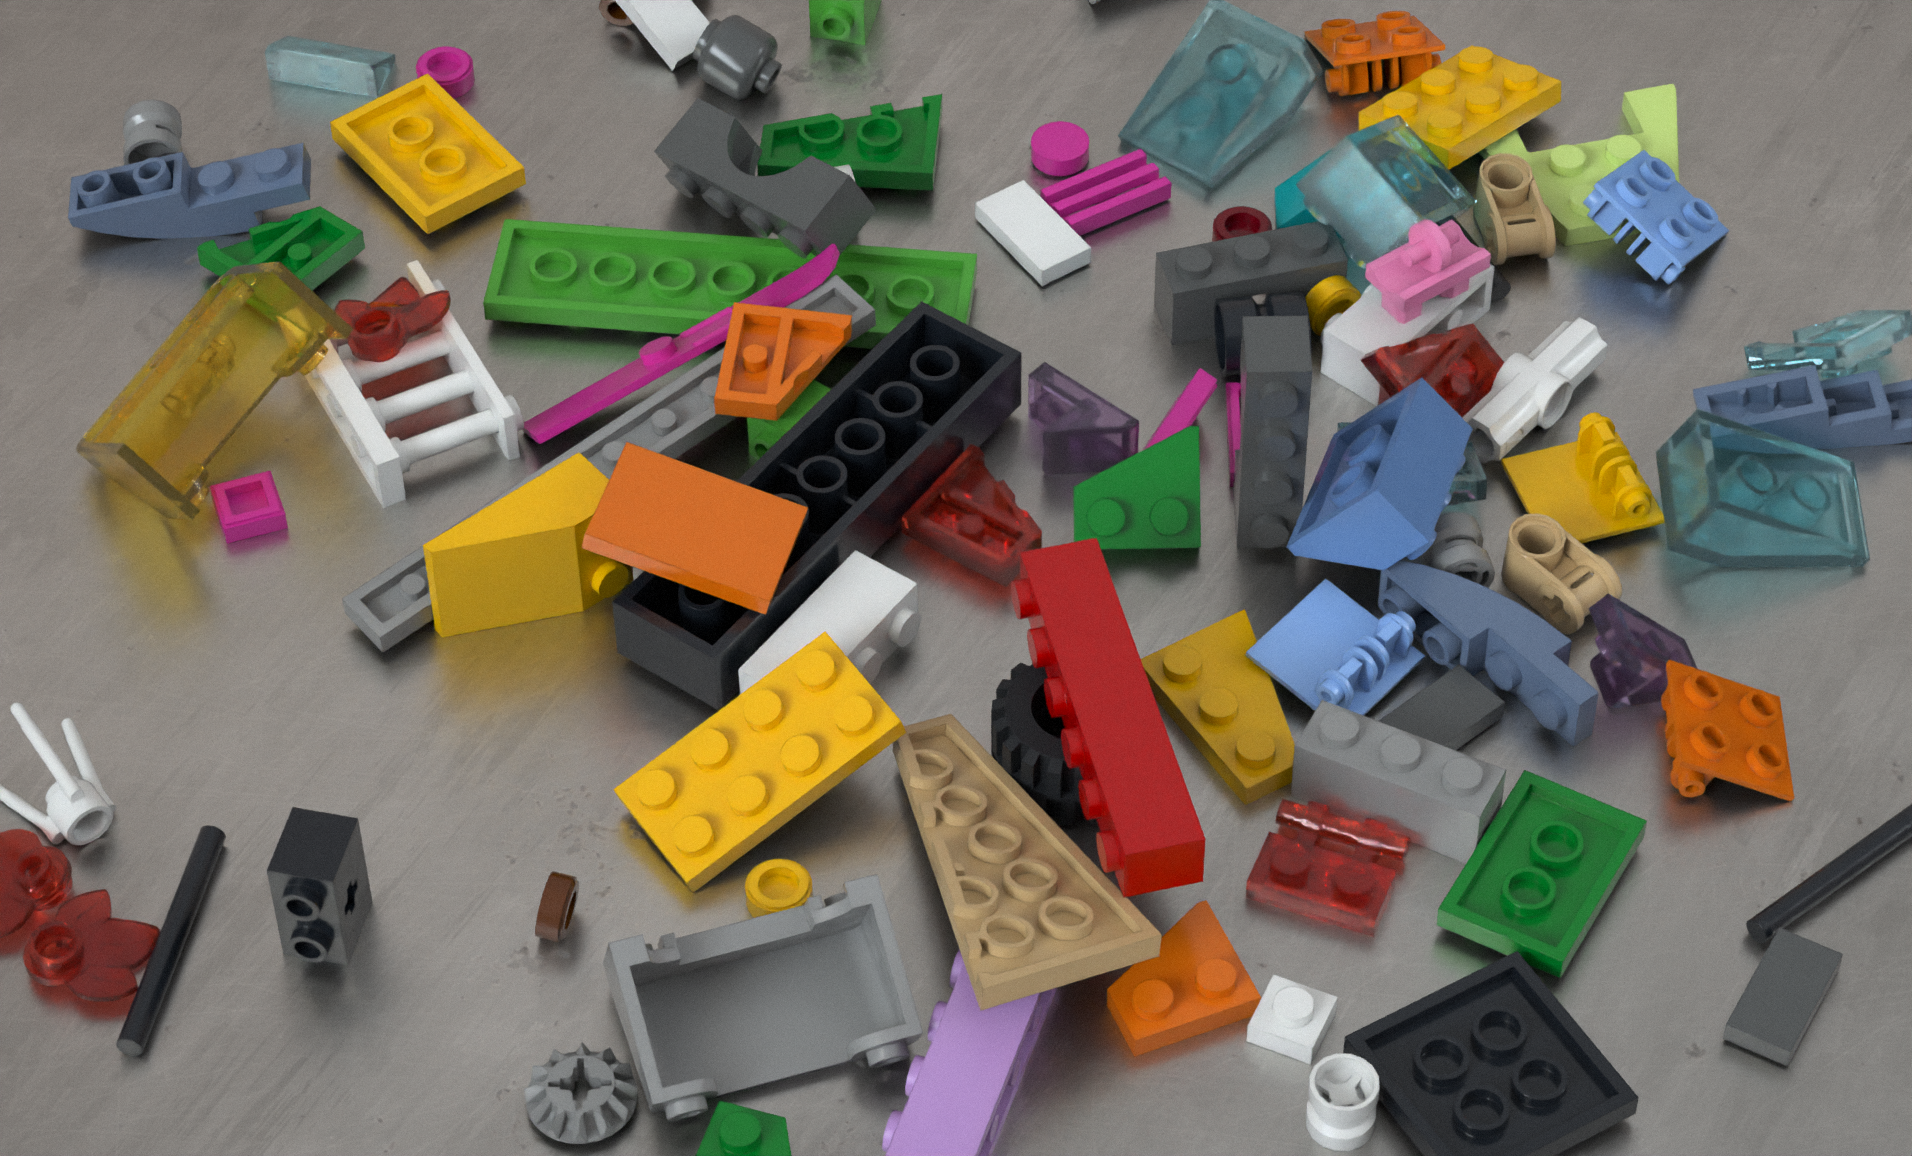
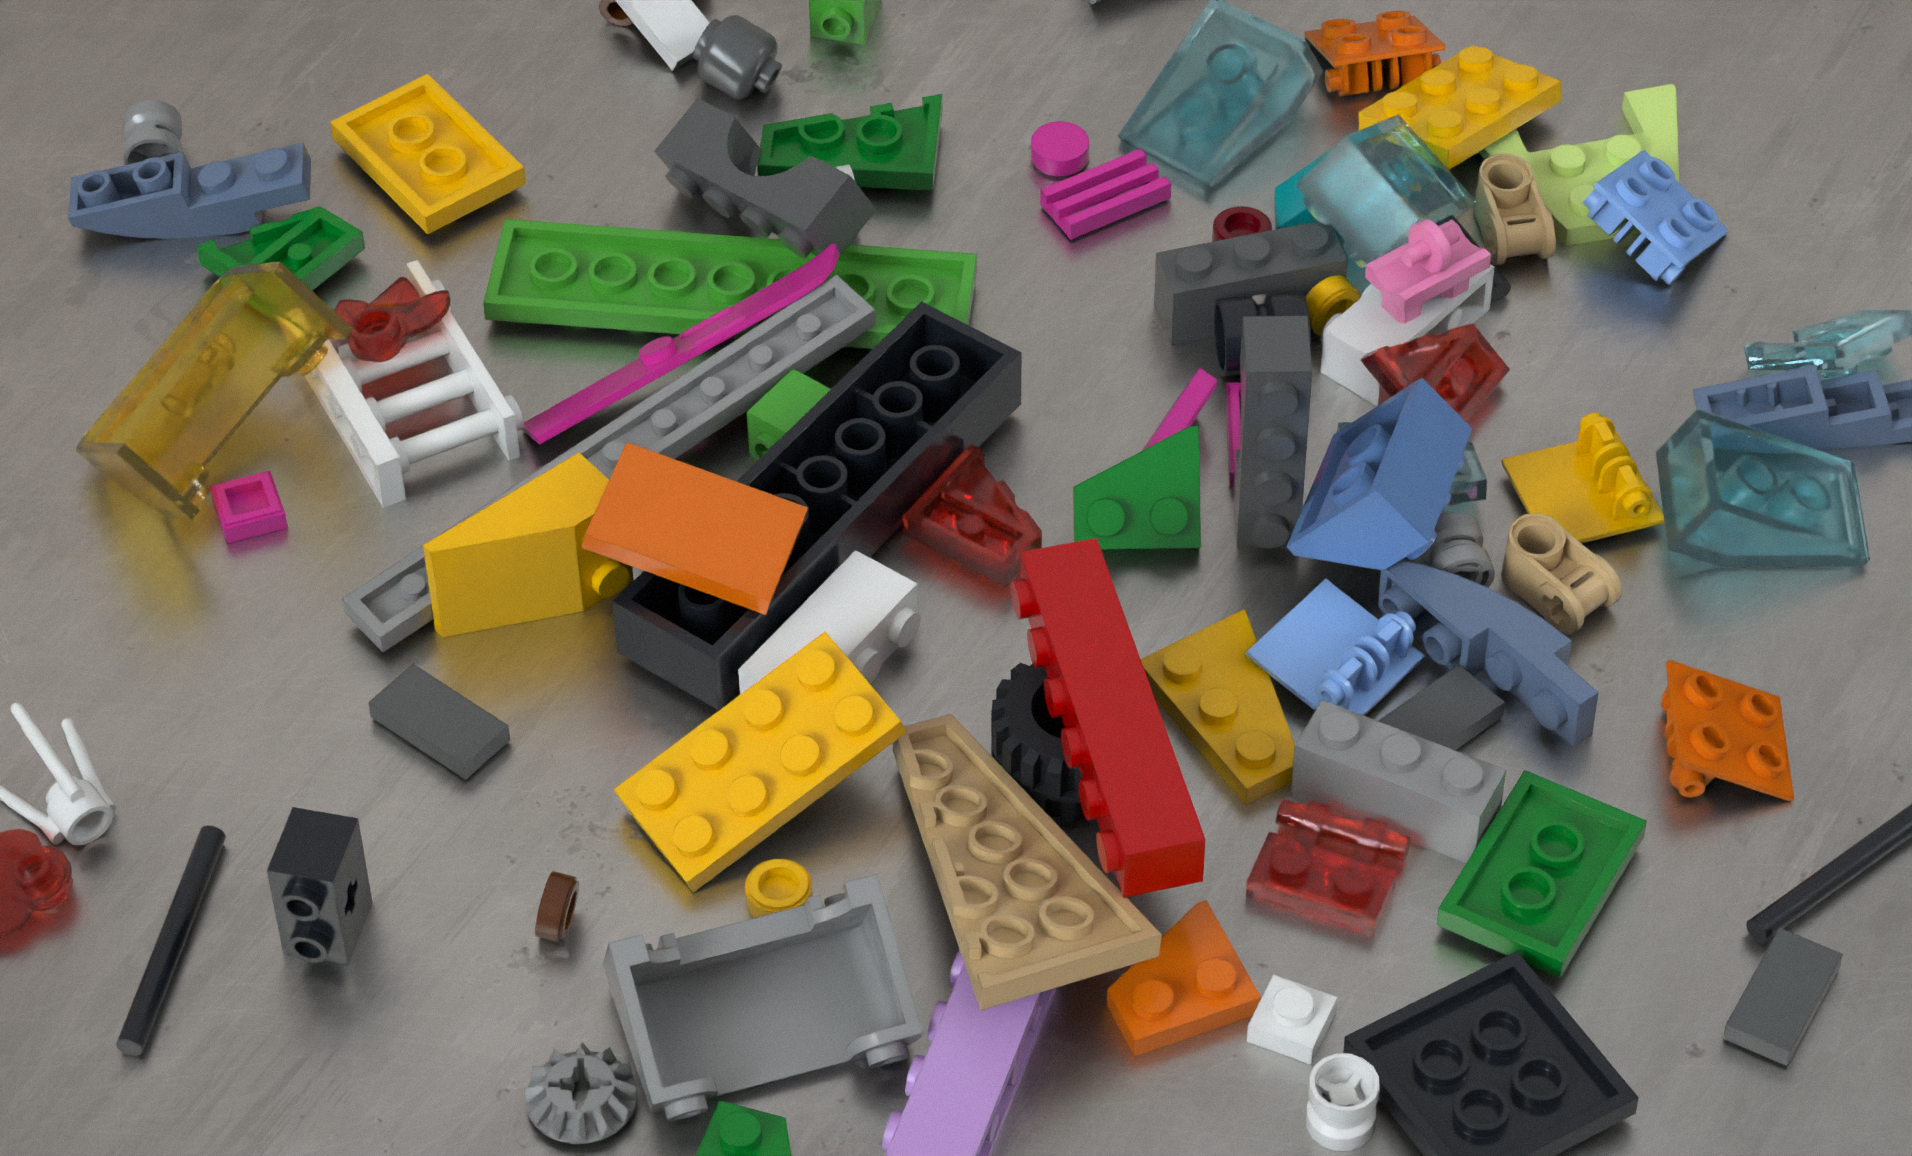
clear red plate [23,889,160,1002] -> none
clear light blue slope [265,36,396,98] -> none
dark pink tile [416,46,475,99] -> none
orange wing [714,302,852,421] -> none
white tile [975,180,1091,286] -> none
clear purple slope [1028,362,1139,475] -> none
white piece [1462,317,1608,465] -> none
clear purple slope [1588,594,1698,708] -> none
none -> dark grey tile [368,664,510,780]

